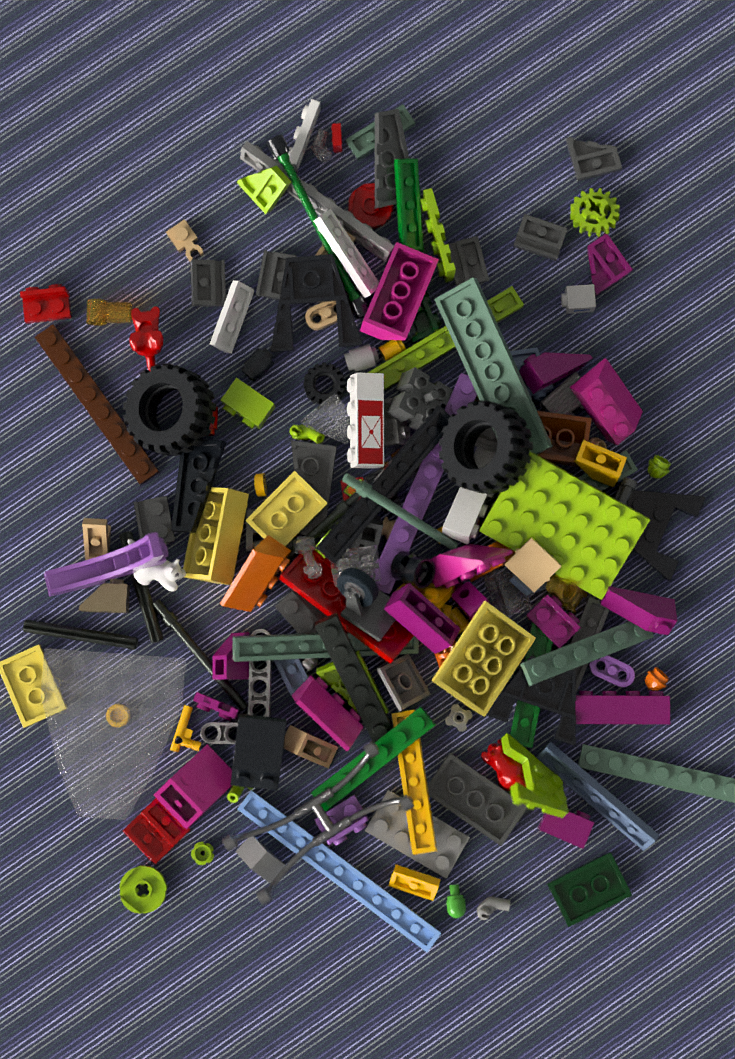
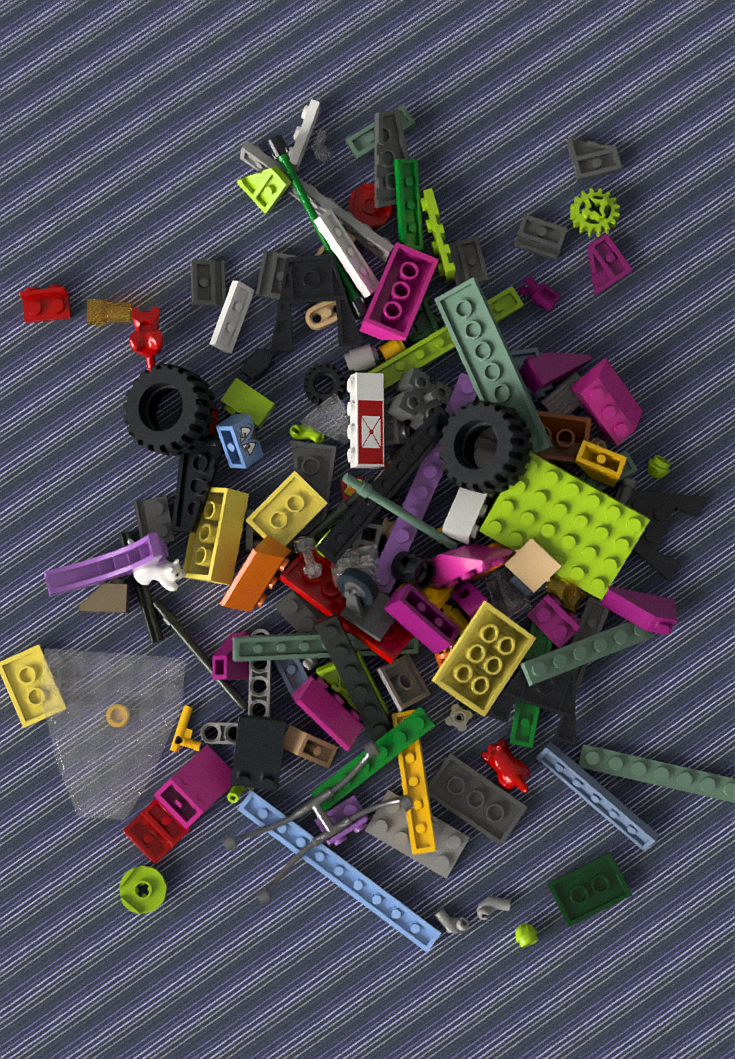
pearl dark grey axle [23,620,138,650] -> none
reddish brown plate [35,324,159,486] -> none
tan slope [82,518,111,560] -> none
tan plate [166,219,204,262] -> none
lime plate [191,842,214,865] -> none
magenta wing [193,692,241,721] -> none
light grey slope [236,836,285,883] -> none
yellow tile [254,473,267,497] -> none
red tile [332,123,342,153] -> none
yellow plate [388,864,441,901] -> none
bright green cylinder [446,884,466,918] -> none
lime wing [501,733,569,818] -> none
magenta brick [537,806,594,849] -> none
light grey brick [561,284,596,314] -> none
magenta brick [575,691,670,724] -> none
medium lavender plate [589,656,635,687] -> none
orange plate [645,667,670,691] -> none
none -> medium blue brick [216,414,264,469]
none -> light grey arm [434,908,470,933]
none -> lime plate [515,924,539,948]
none -> magenta plate [518,276,561,312]

